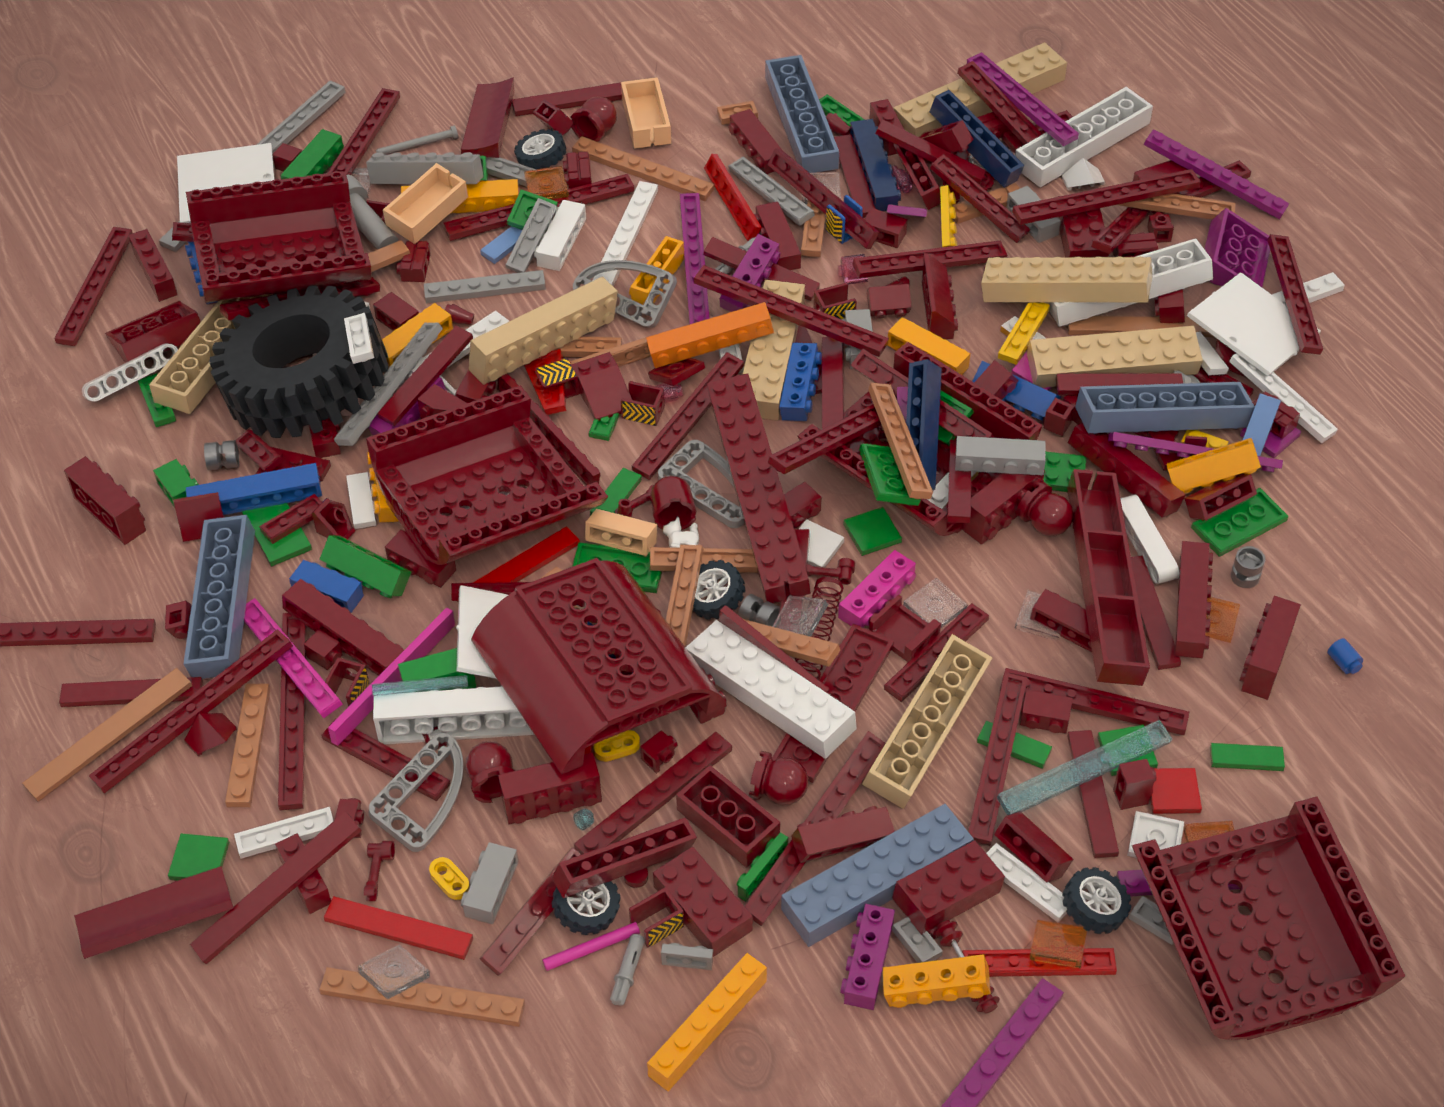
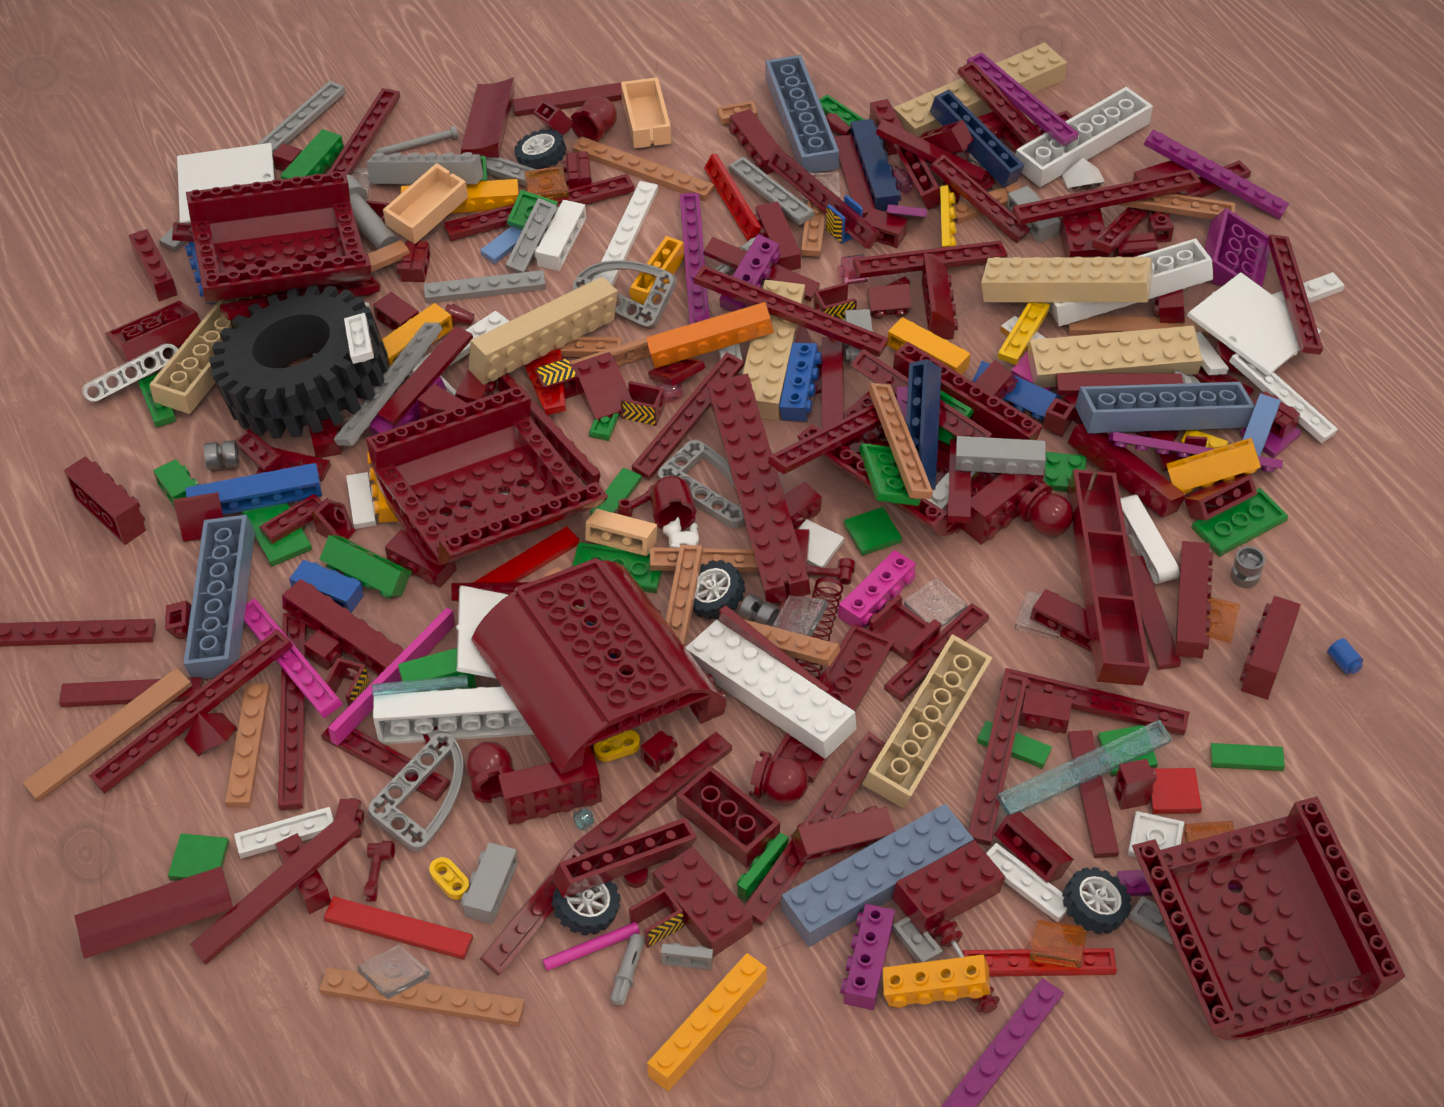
dark red plate [54,227,133,346] -> none

